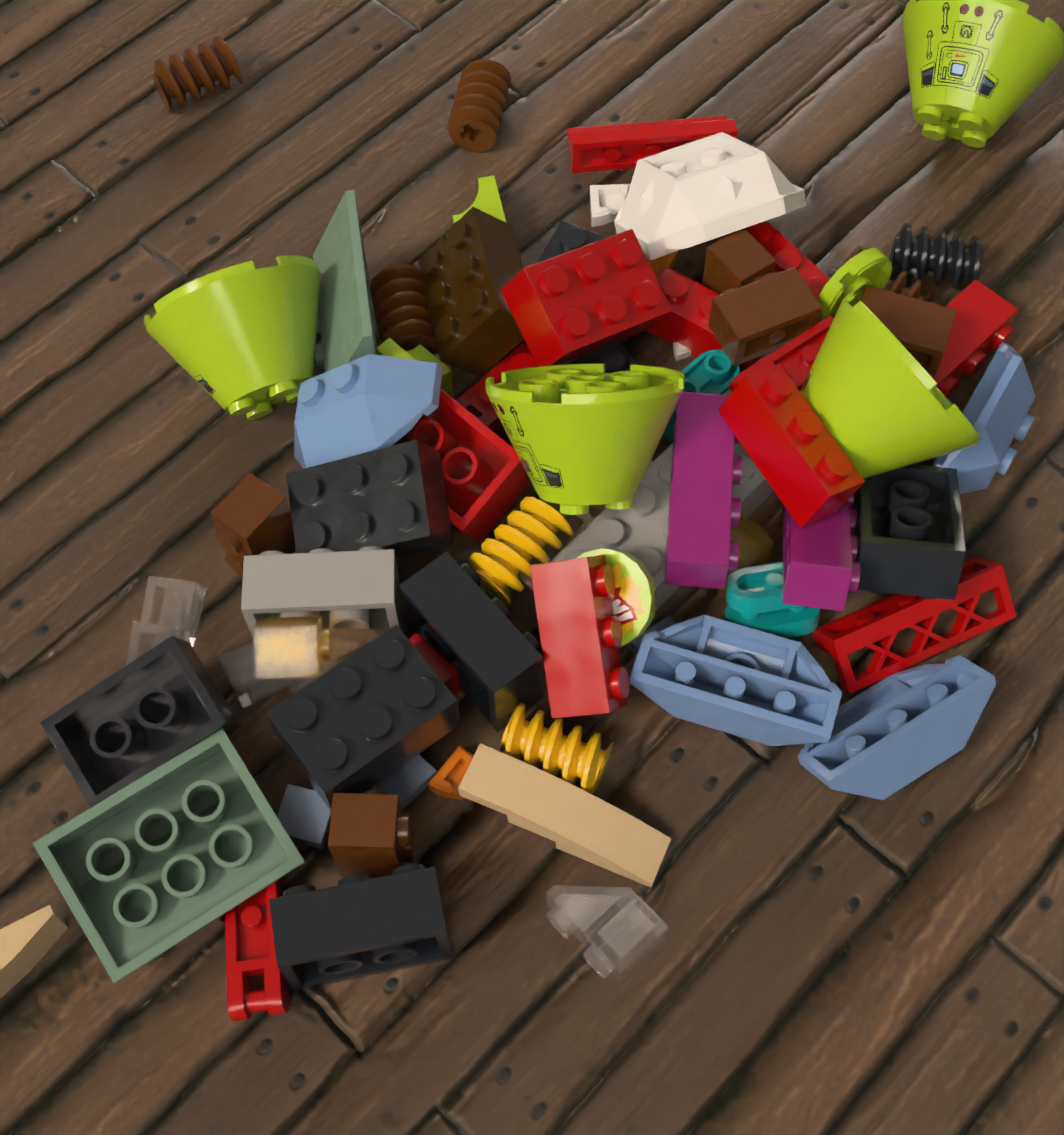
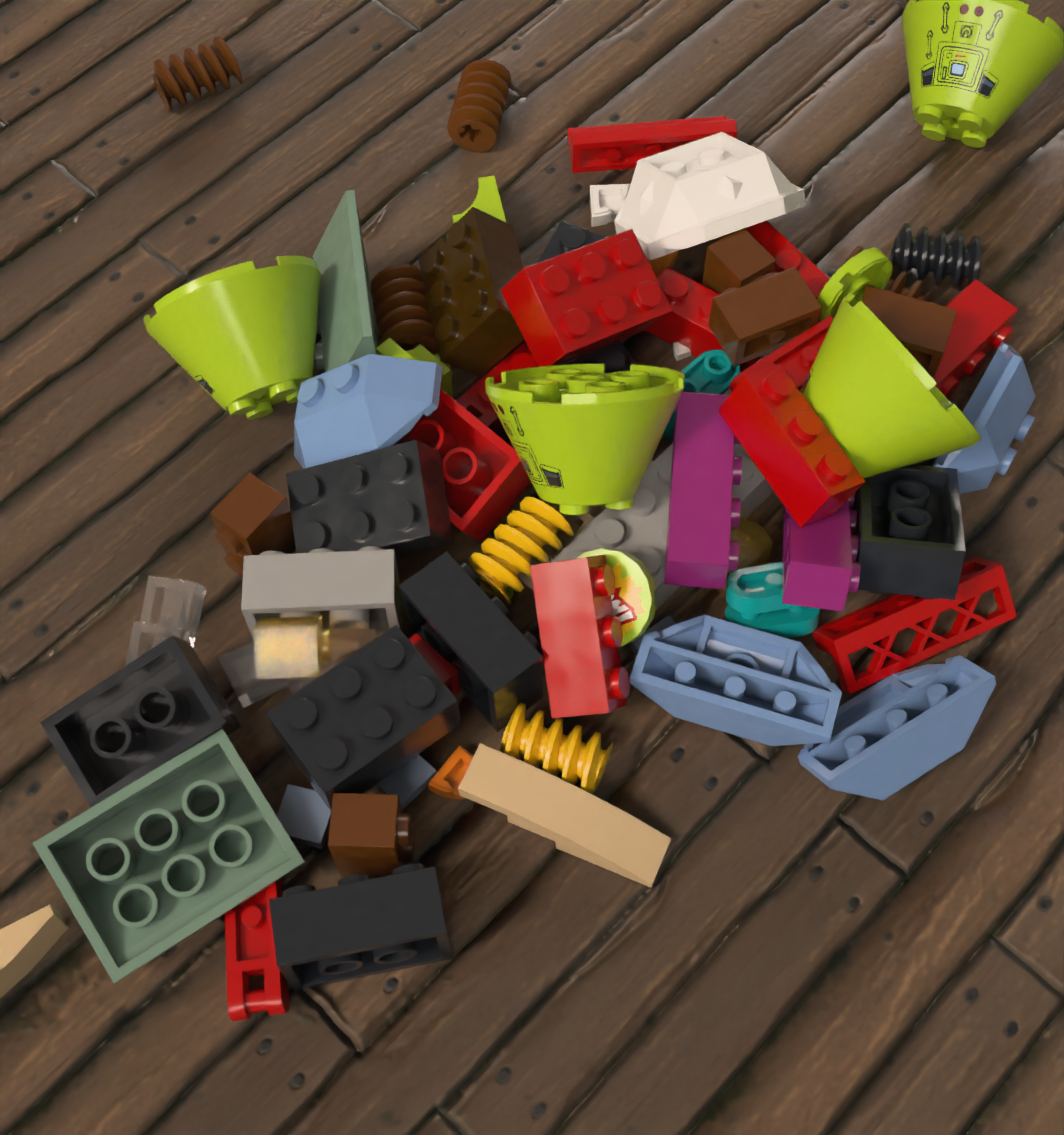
clear slope [546,885,669,984] -> none

